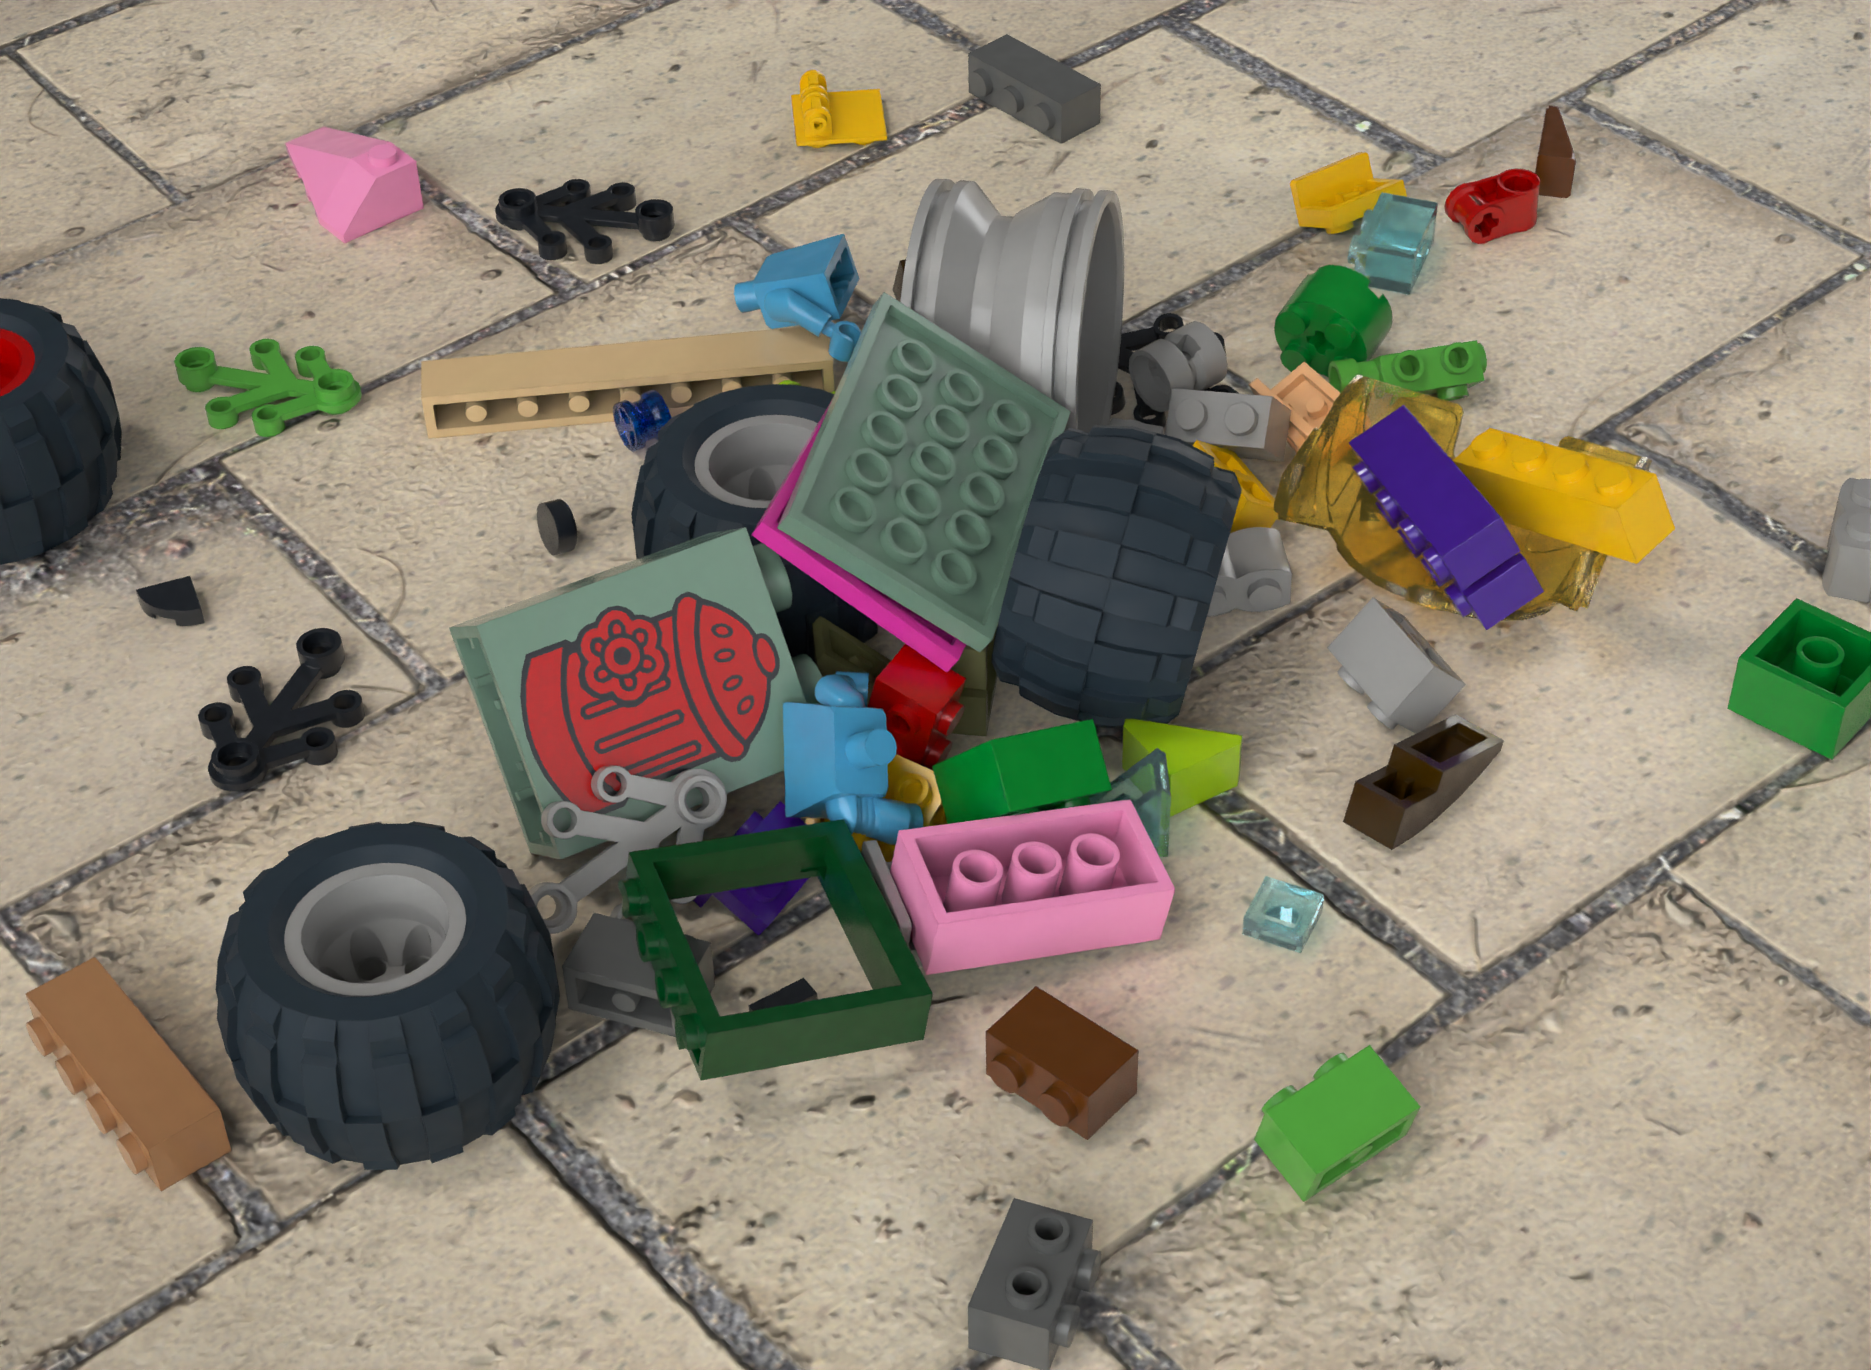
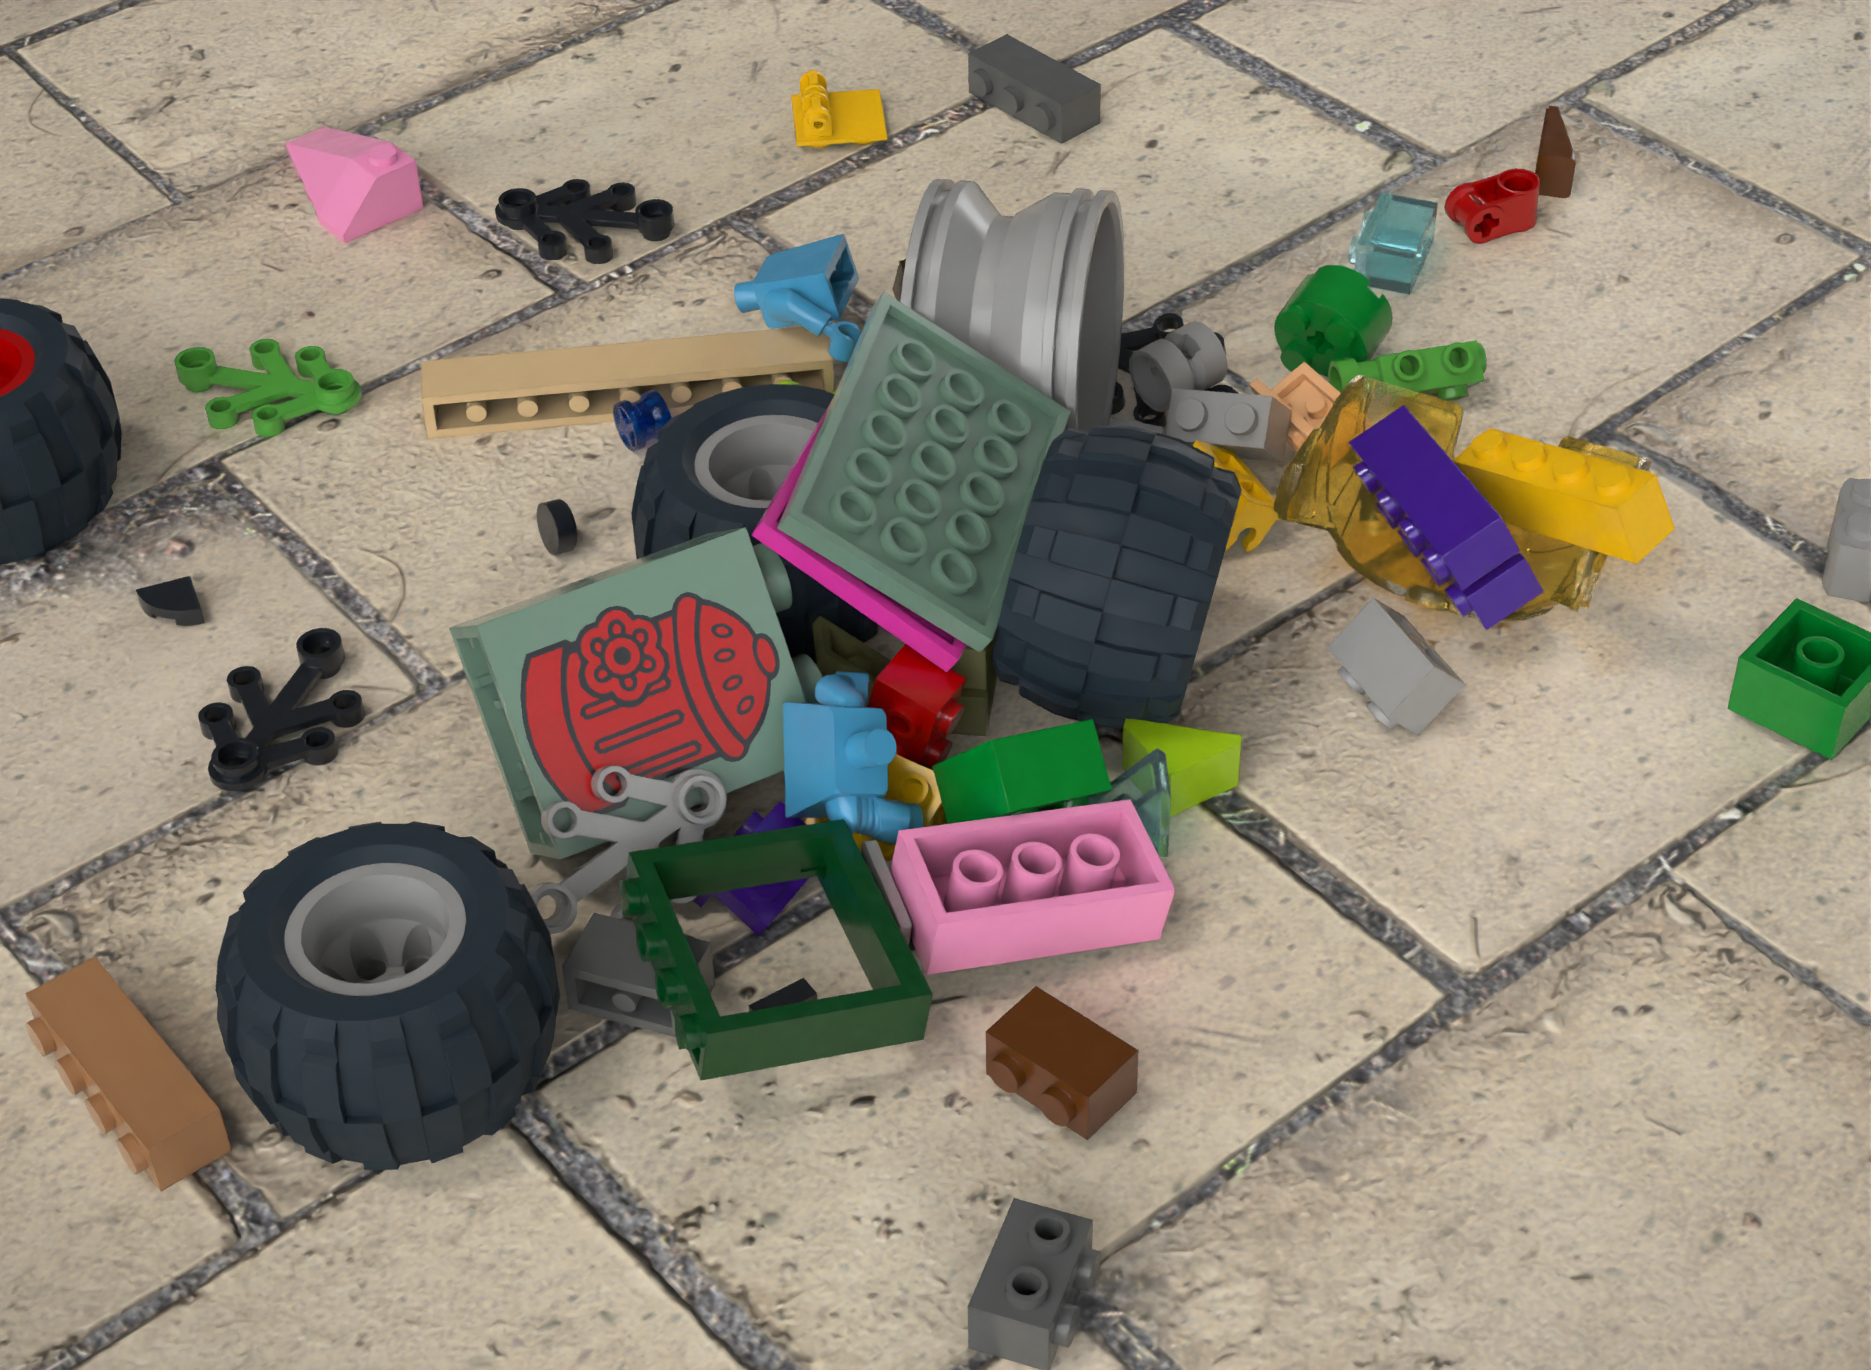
light grey brick [1207,527,1292,617] -> none
clear light blue plate [1242,876,1324,953] -> none
bright green brick [1254,1045,1421,1202] -> none
yellow bracket [1290,152,1407,234] -> none
dark brown slope [1343,714,1504,850] -> none

